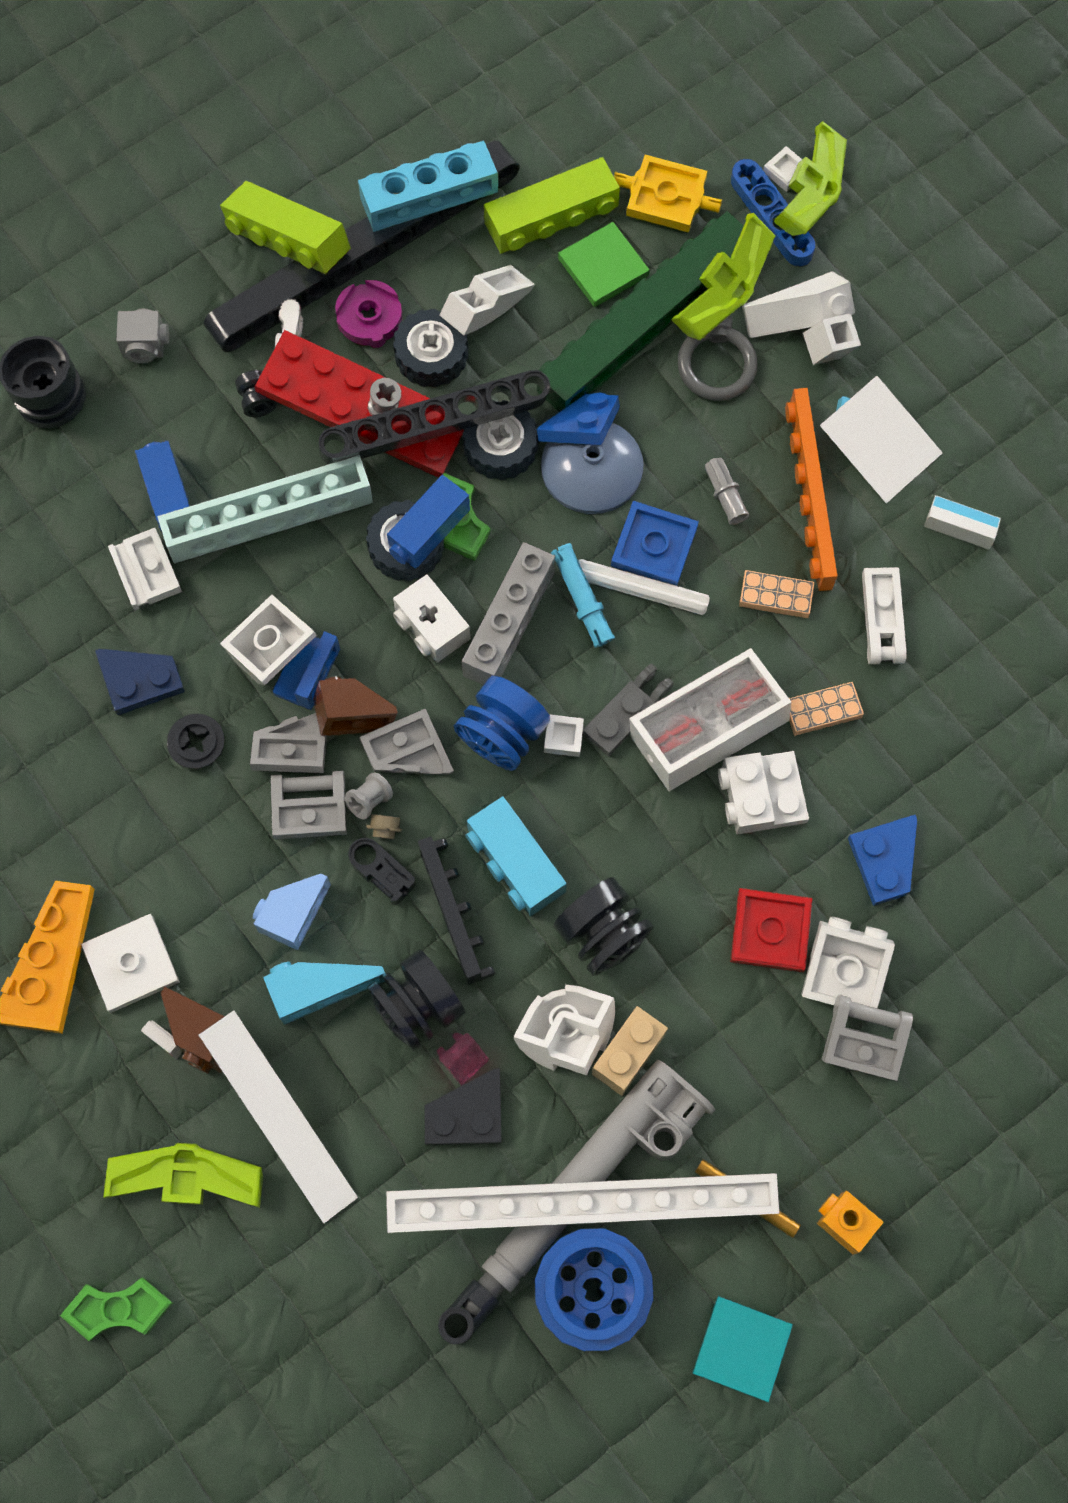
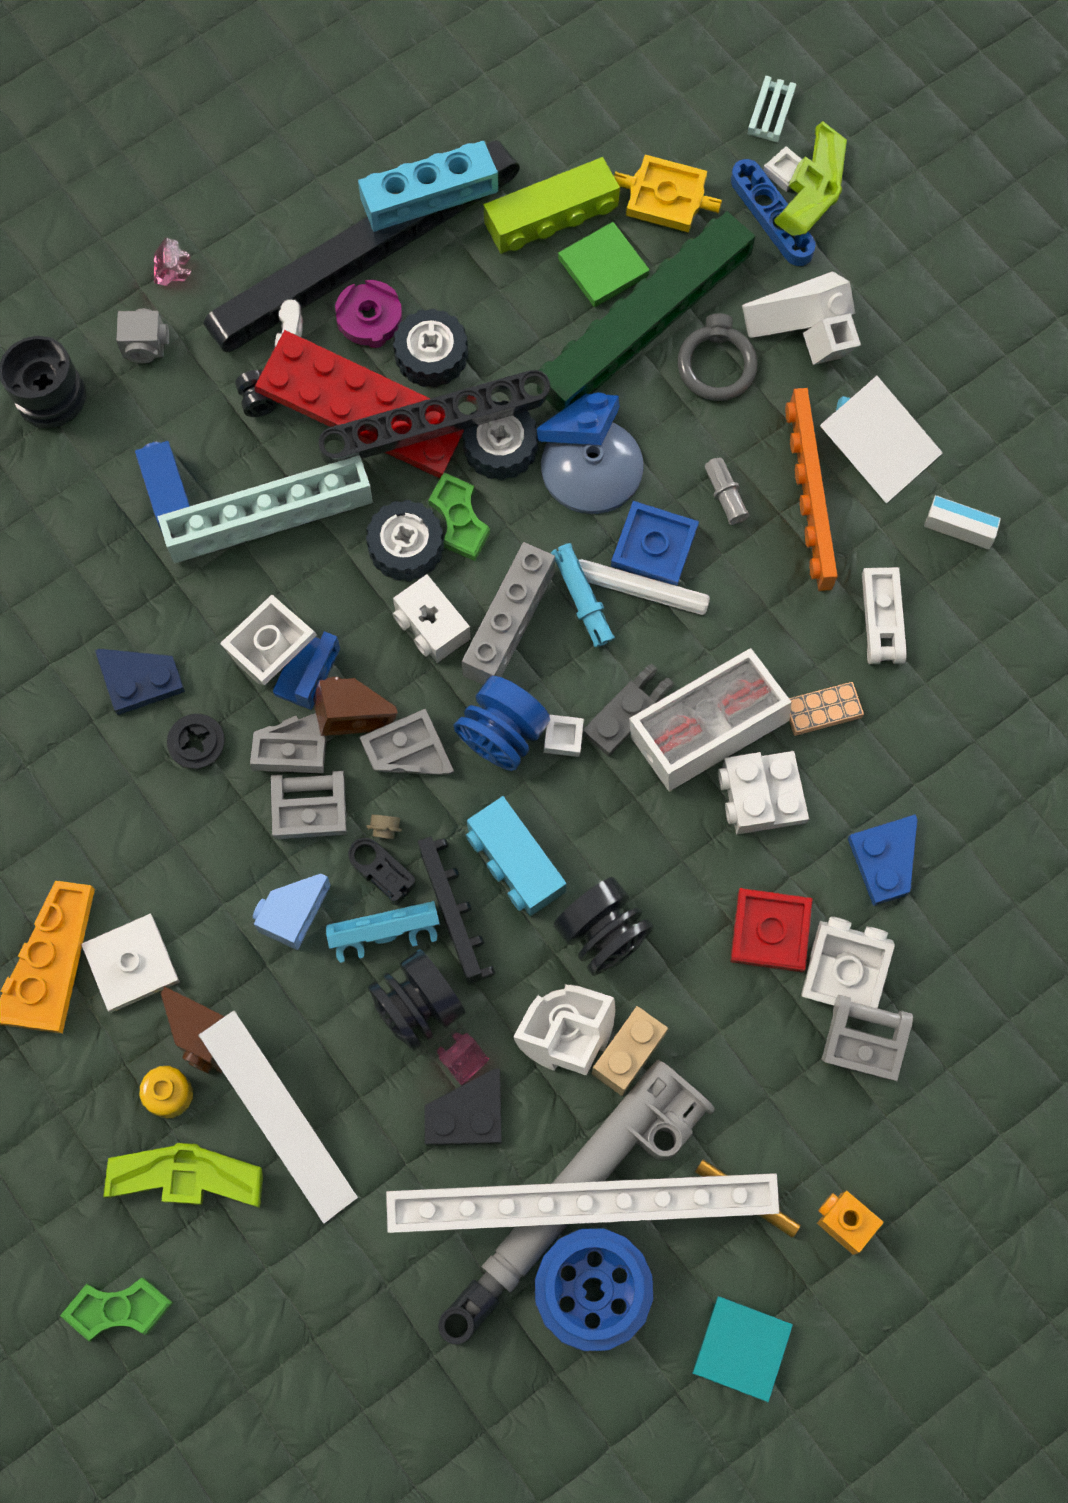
white plate [108,528,182,610] -> none
white tile [141,1020,183,1059] -> none
lime brick [220,181,351,274] -> none
medium azure slope [263,962,385,1025] -> none
light grey bush [344,772,393,819] -> none
light grey bush [368,378,401,415] -> none
blue brick [387,474,470,569] -> none
white slope [440,265,535,335] -> none
lime plate [671,213,775,340] -> none
light nougat tile [739,570,814,618] -> none
none -> yellow head [139,1066,193,1118]
none -> clear pink tile [154,238,191,286]
none -> medium azure plate [326,901,439,963]
none -> light aqua tile [747,76,796,142]

